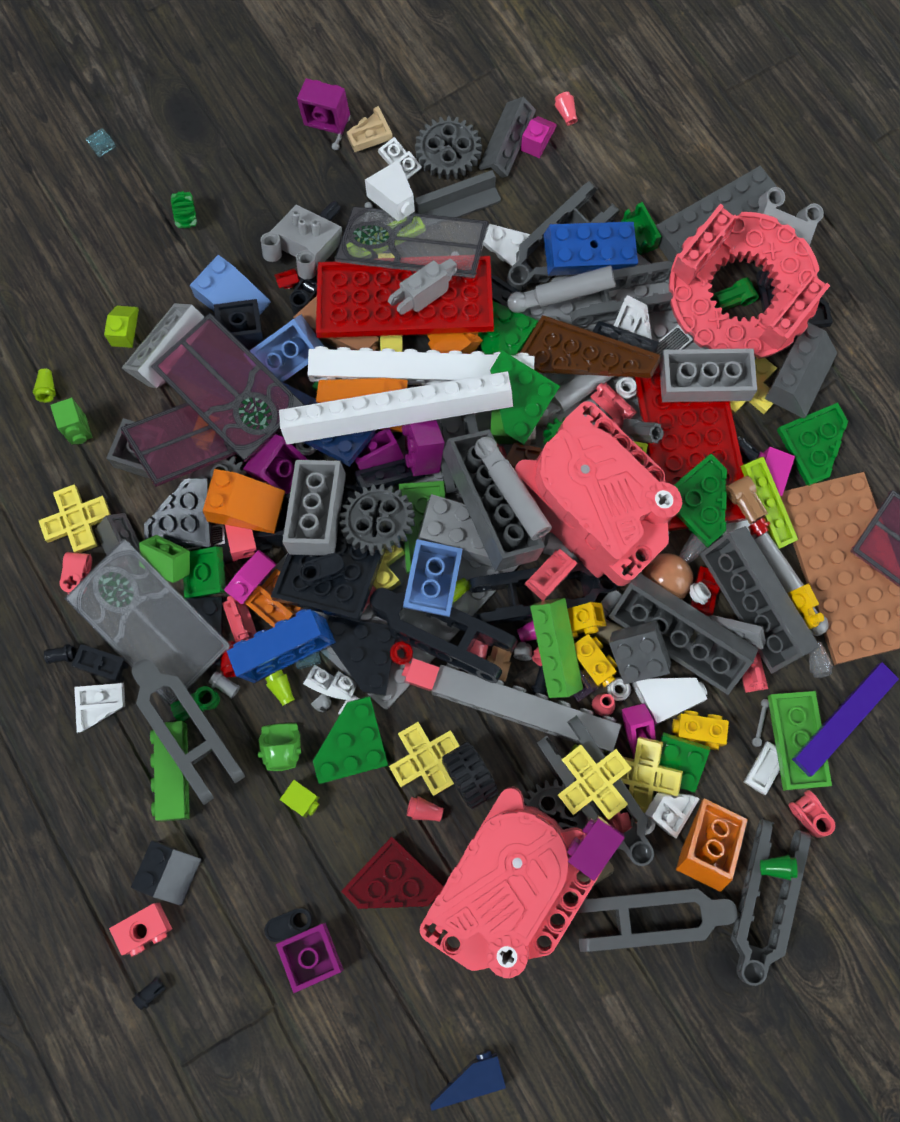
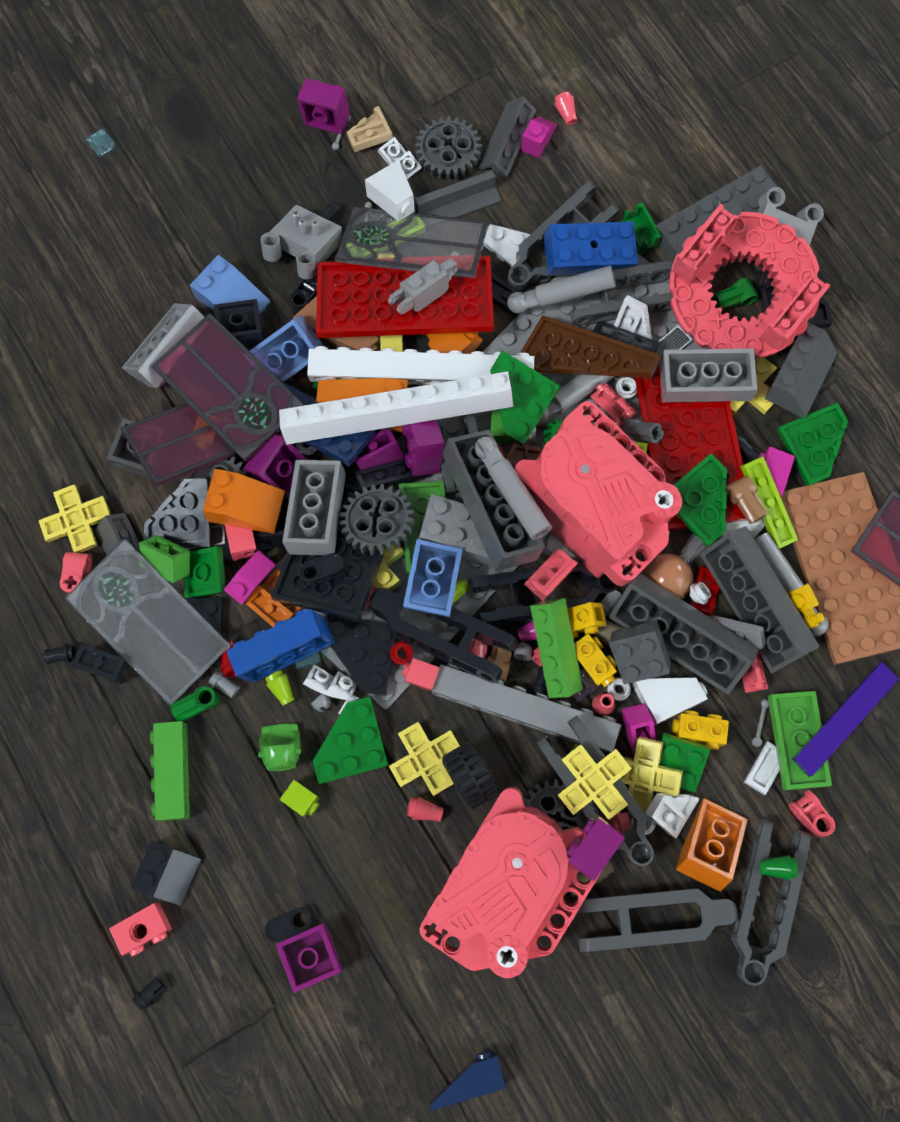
lime cone [33,369,56,403] -> none
bright green brick [50,398,93,445] -> none
white wing [74,683,125,732] -> none
lime slope [104,306,139,348] -> none
dark grey piece [132,659,245,805] -> none
green gear [171,191,197,229] -> none
coral hinge [222,596,257,643] -> none
red plate [275,268,299,289] -> none
dark red plate [341,836,443,909] -> none
green plate [478,301,538,355] -> none
red plate [748,517,770,537] -> none
clear cone [809,642,833,678] -> none

